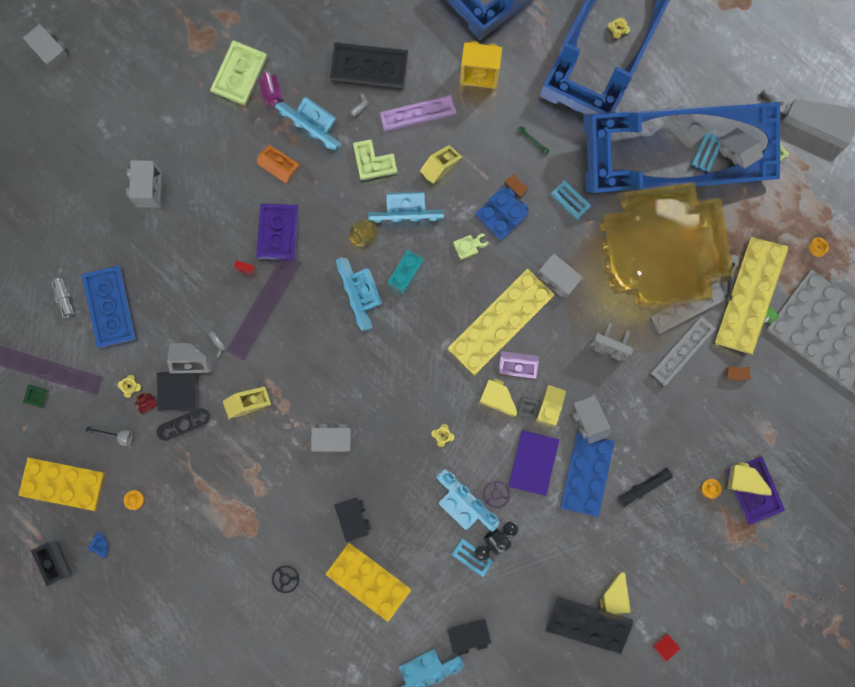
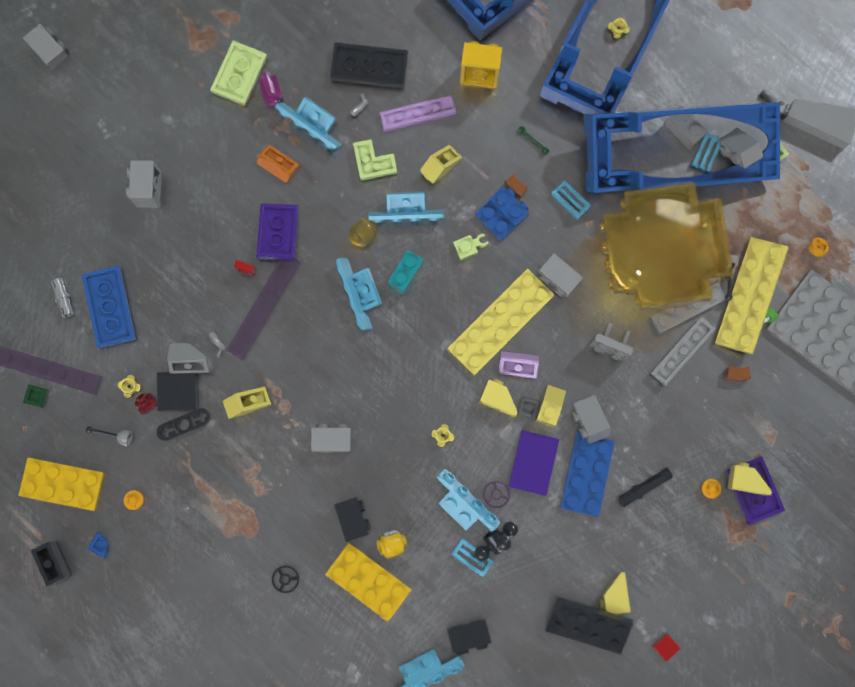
none -> yellow head [376,530,407,558]

